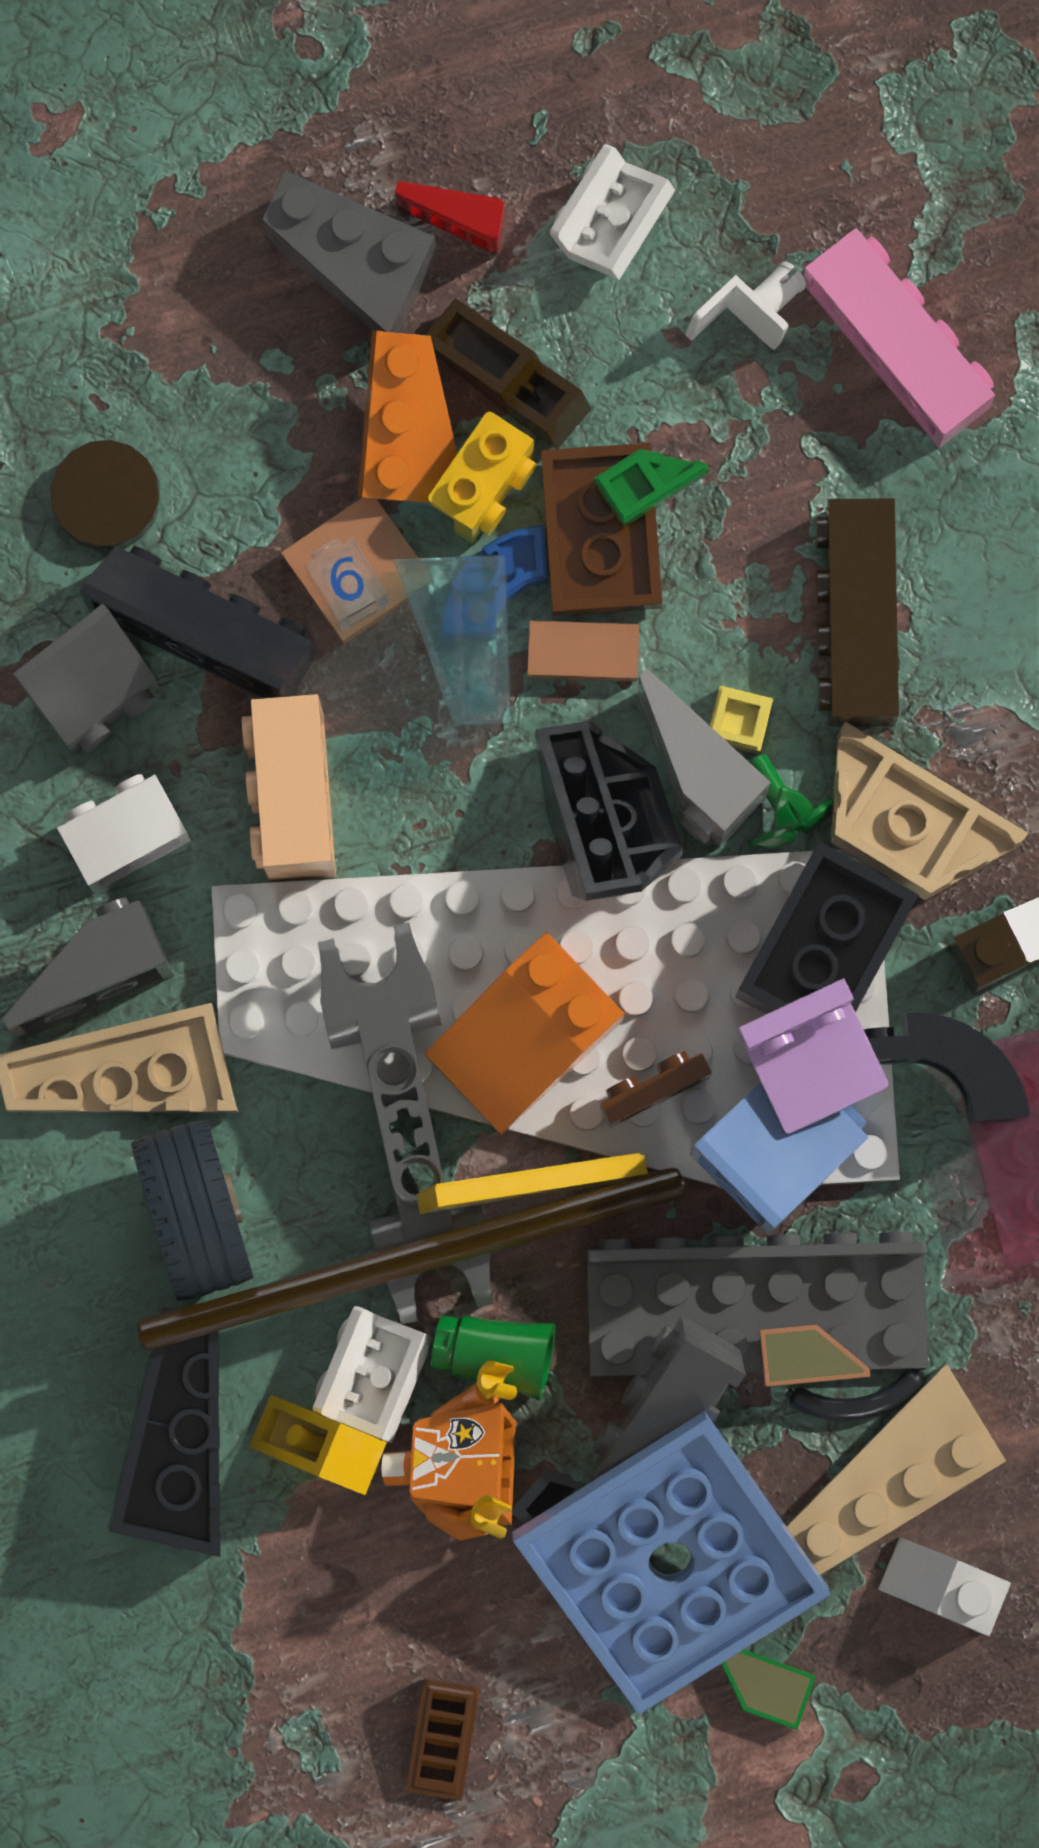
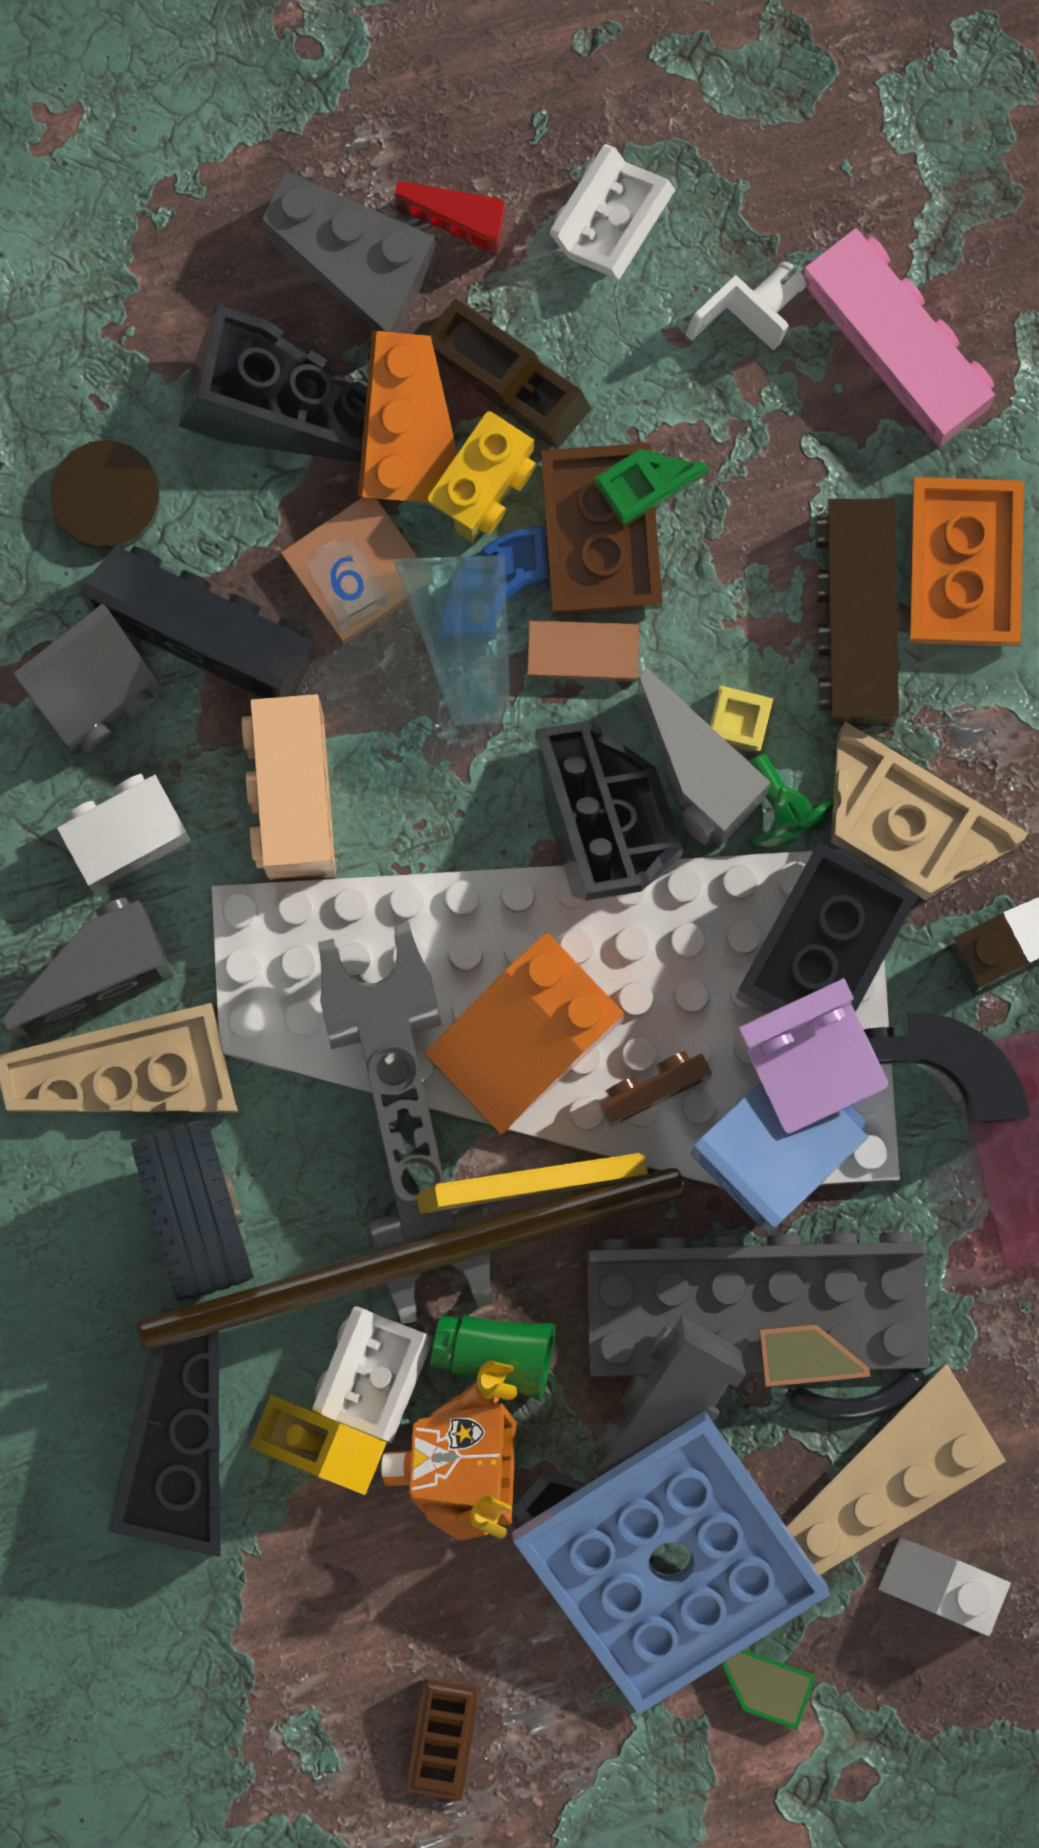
none -> black wedge [178,304,367,463]
none -> orange plate [908,477,1024,647]

